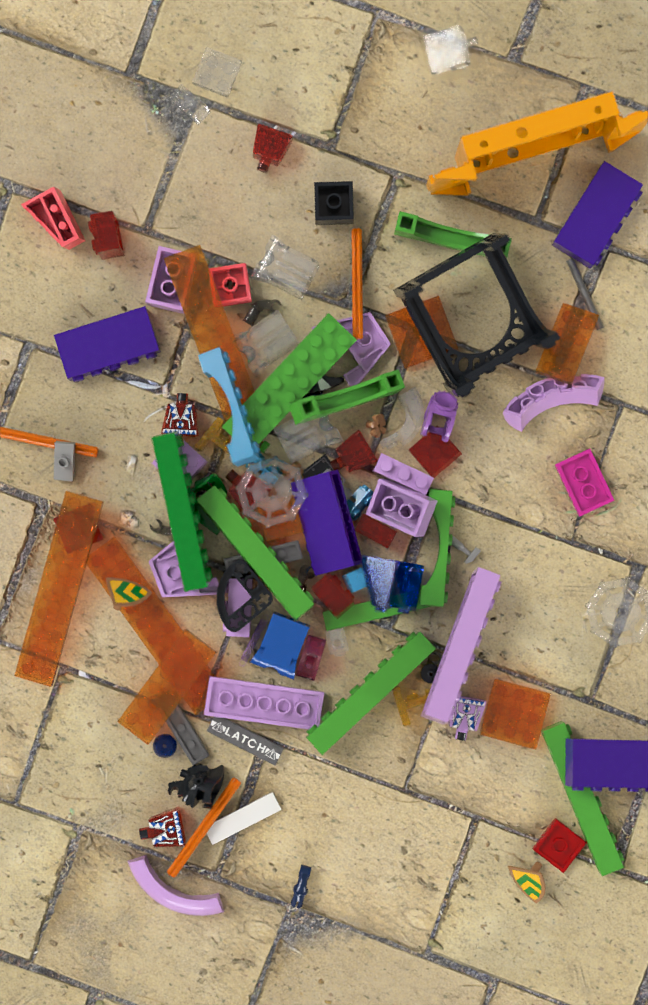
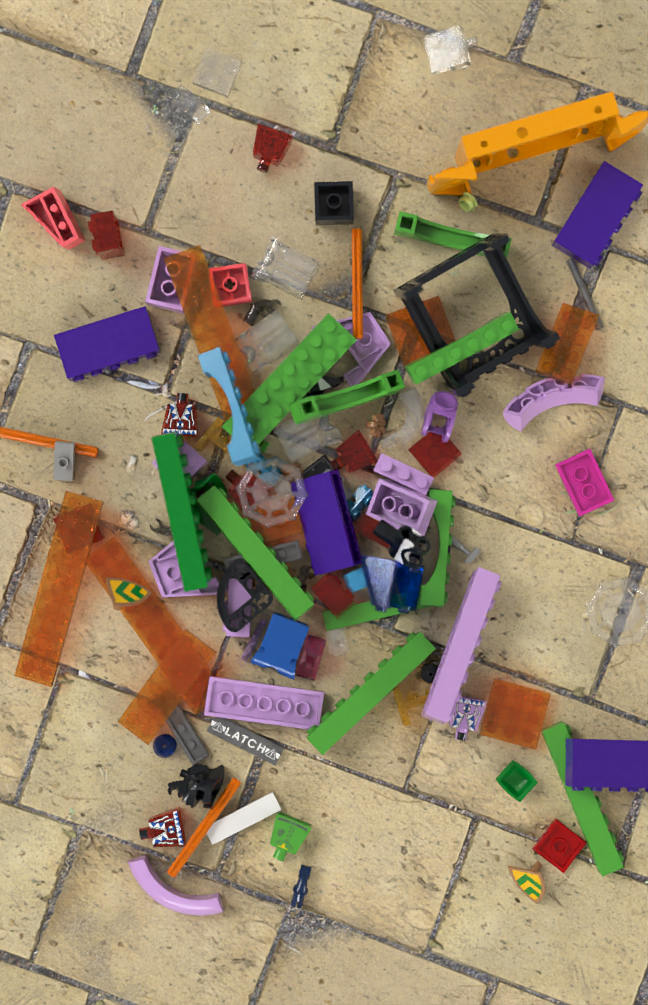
none -> bright green torso [270,811,311,861]
none -> black connector [373,519,431,569]
none -> bright green arch [404,312,519,385]
none -> yellowish green plate [459,192,478,212]
none -> green piece [496,760,538,802]

